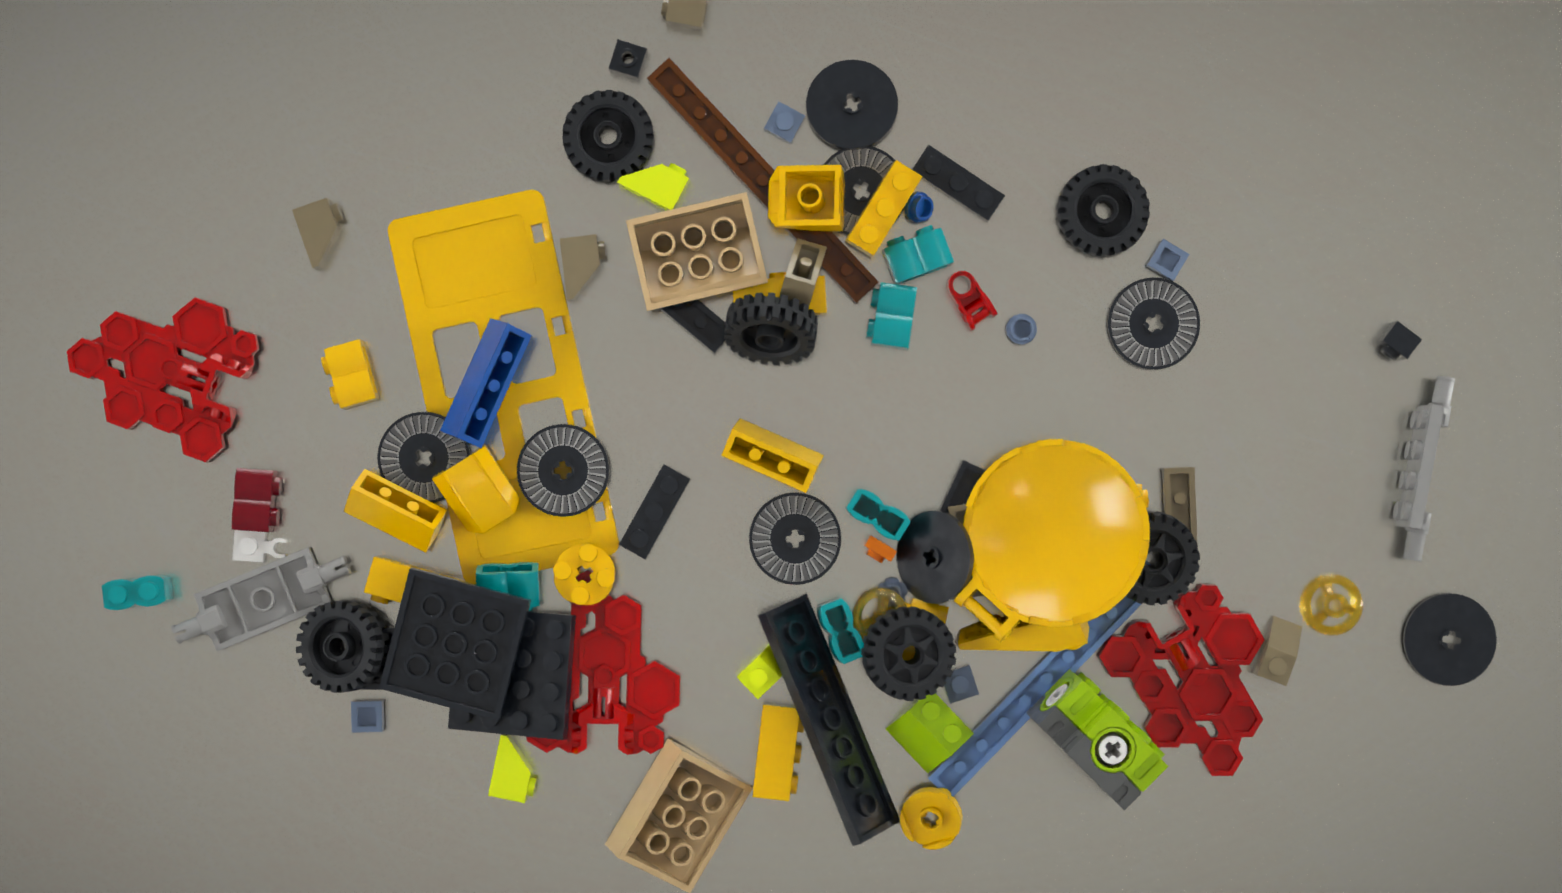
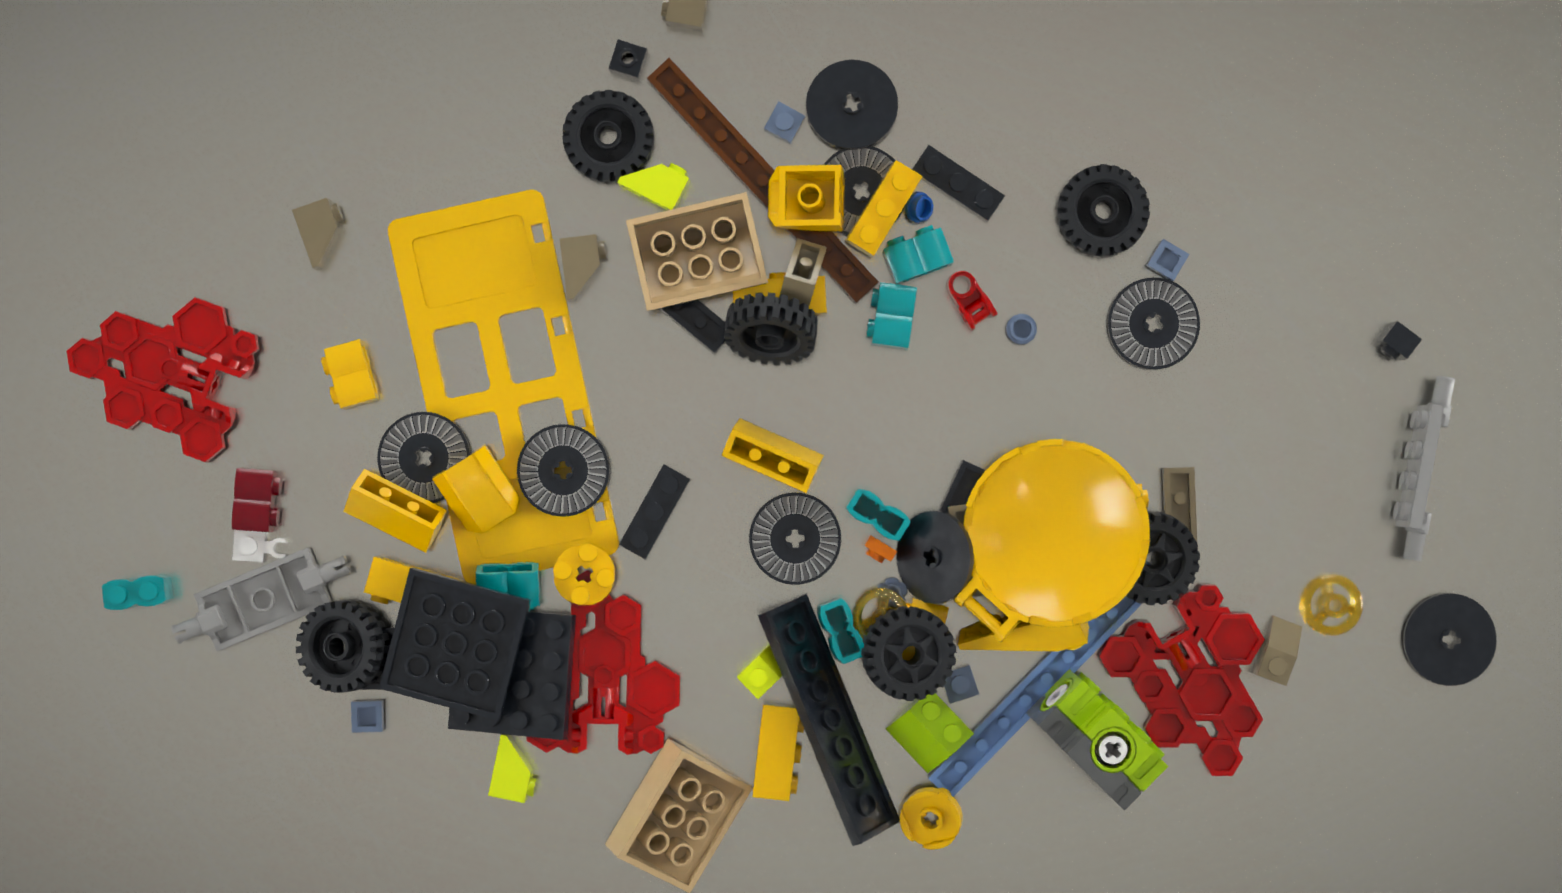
blue brick [440,318,532,448] -> none

